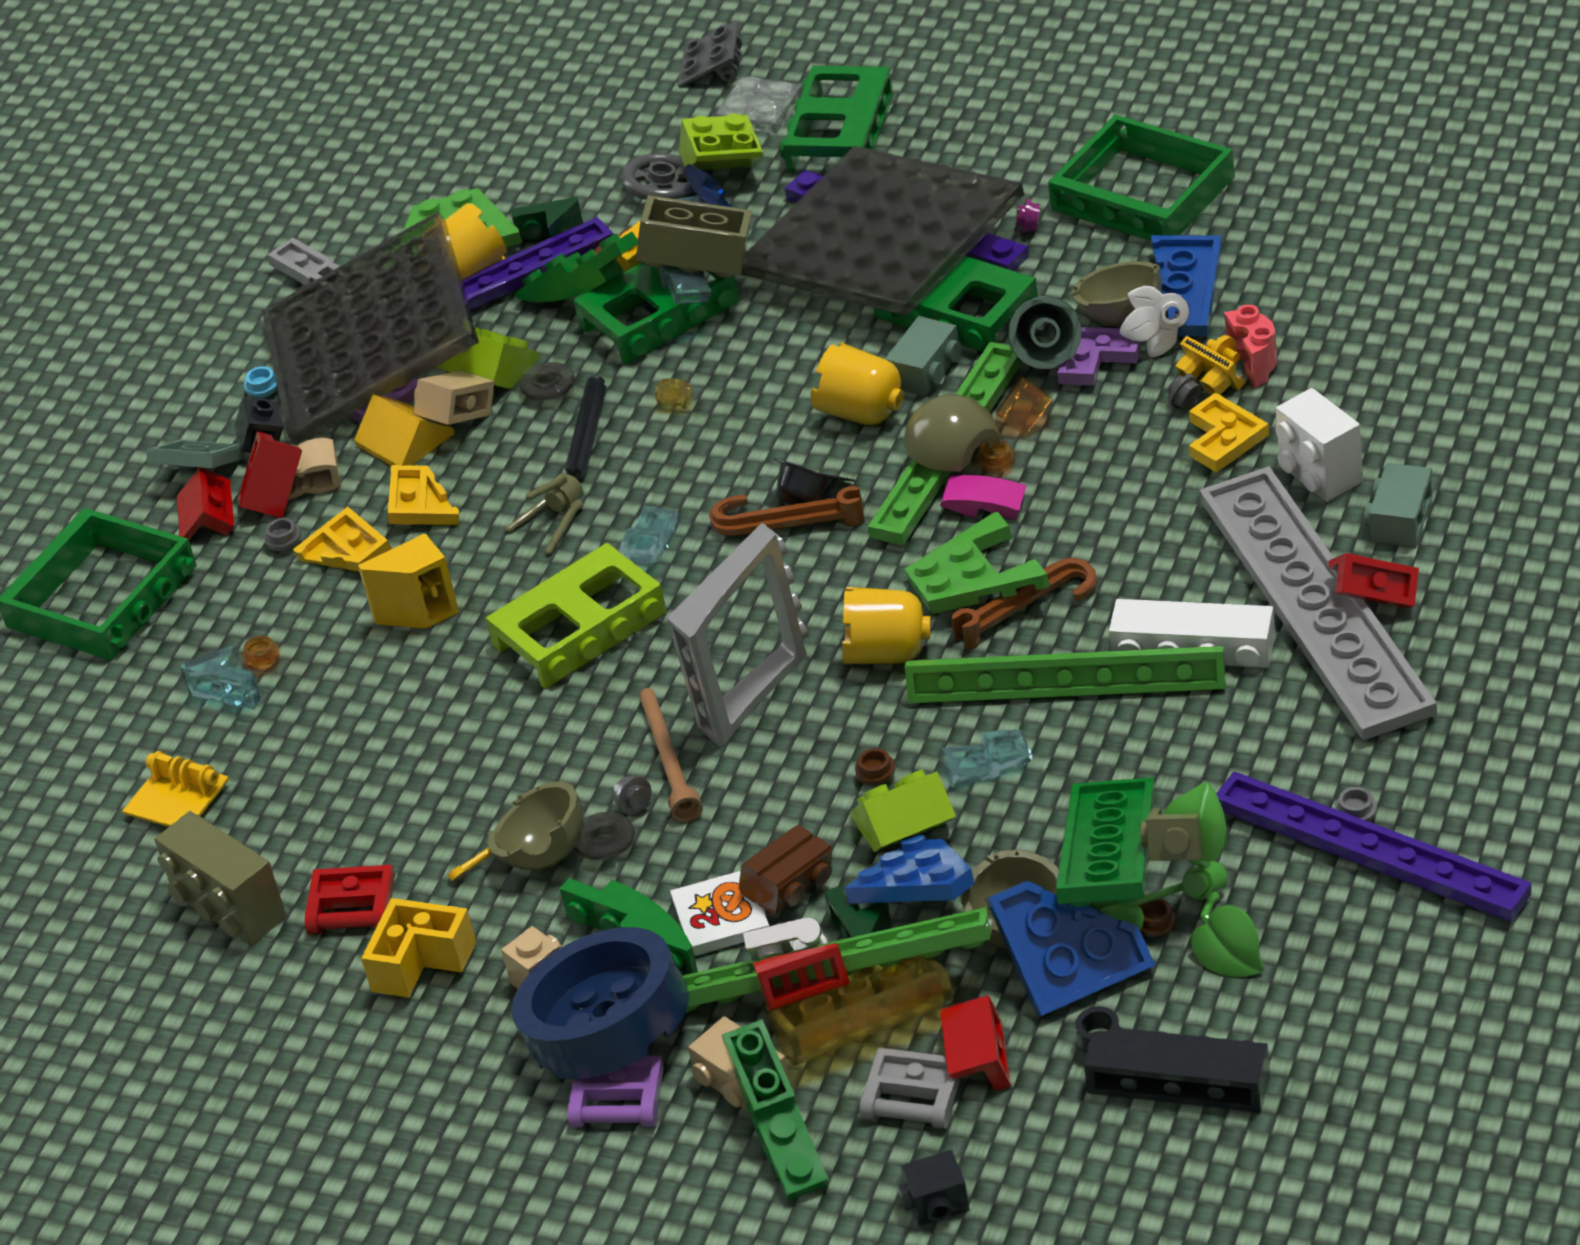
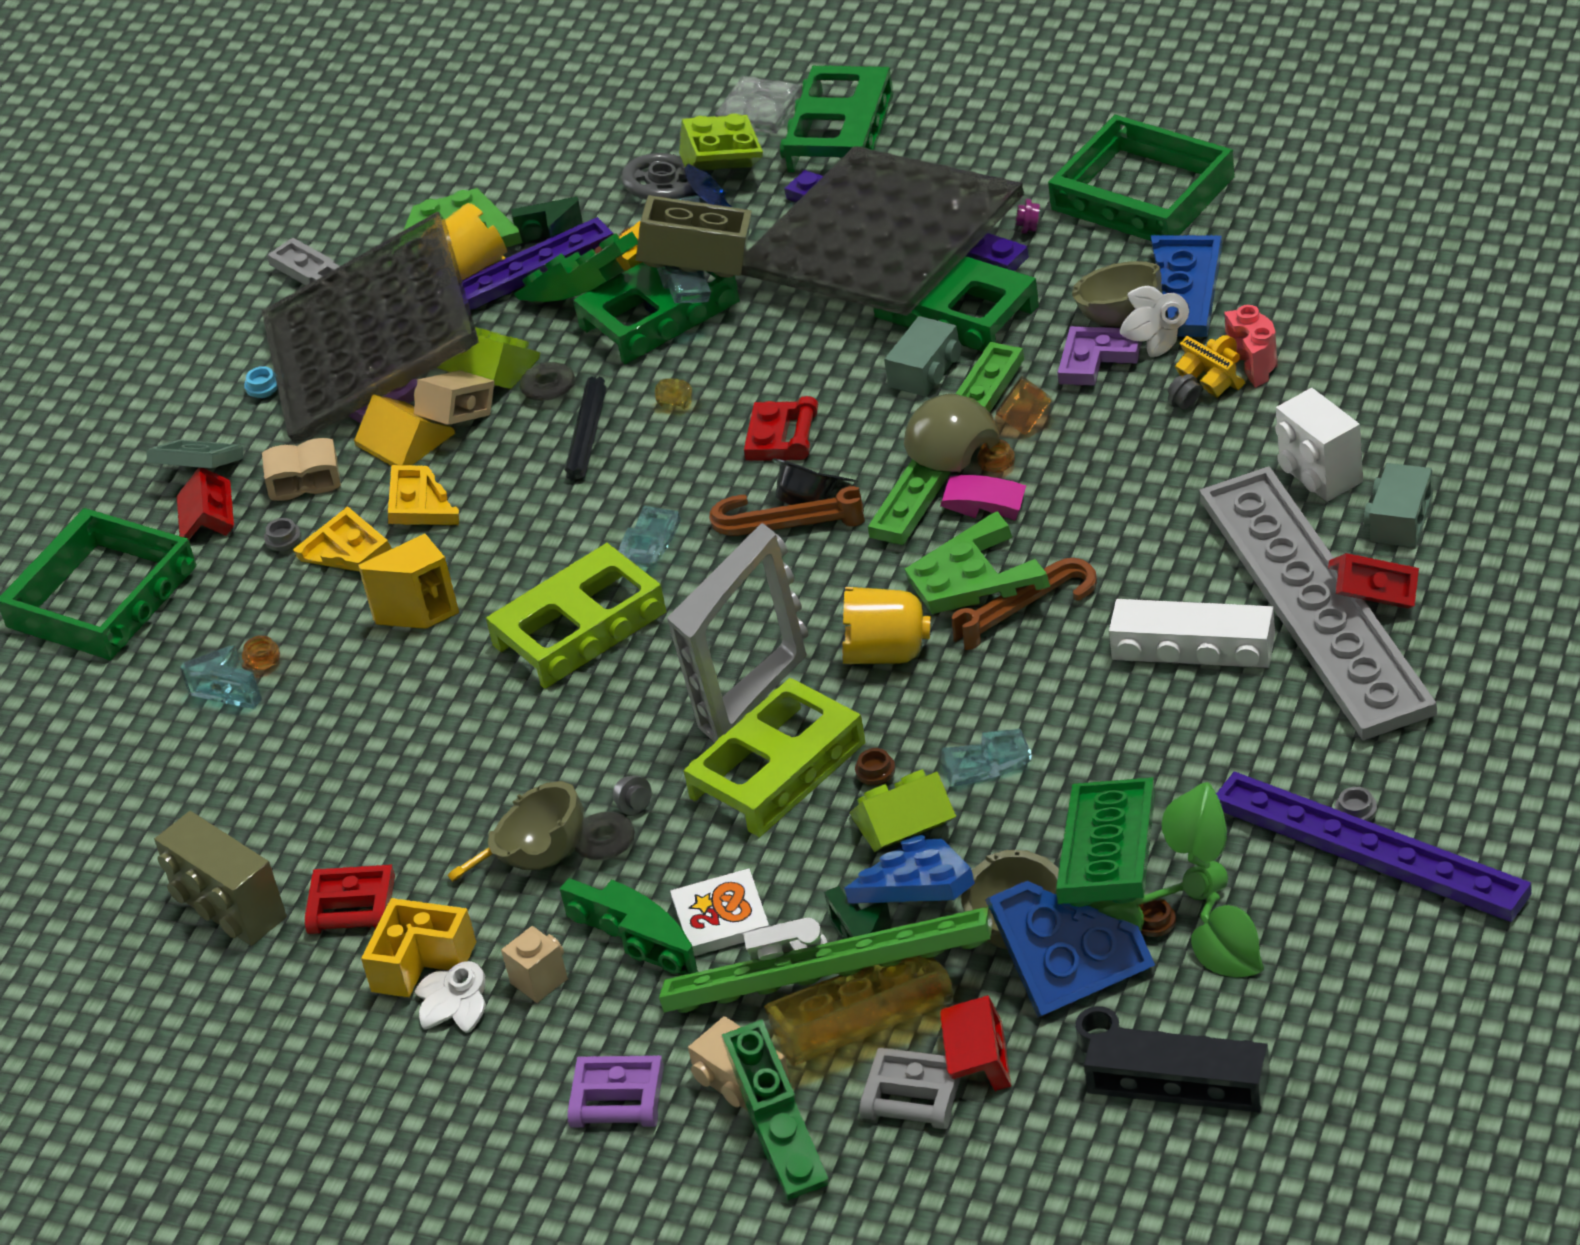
yellow hinge [122,751,229,827] -> none
black brick [234,398,284,453] -> none
red panel [237,431,302,517] -> none
olive plant [505,473,583,556] -> none
dark blue brick [512,927,689,1079] -> none
medium nougat piece [640,688,703,822] -> none
dark grey hinge [678,20,742,87] -> none
reddish brown brick [739,824,833,915] -> none
red slope [753,943,850,1011] -> none
yellow cylinder [811,342,904,426] -> none
black brick [897,1150,970,1226] -> none
bright green plate [905,646,1226,703] -> none
sand green cone [1008,296,1082,369] -> none
olive bracket [1140,808,1203,861] -> none
yellow plate [1189,393,1270,473] -> none
none -> white plate [414,961,486,1033]
none -> lime window [683,677,866,838]
none -> red plate [744,396,819,461]

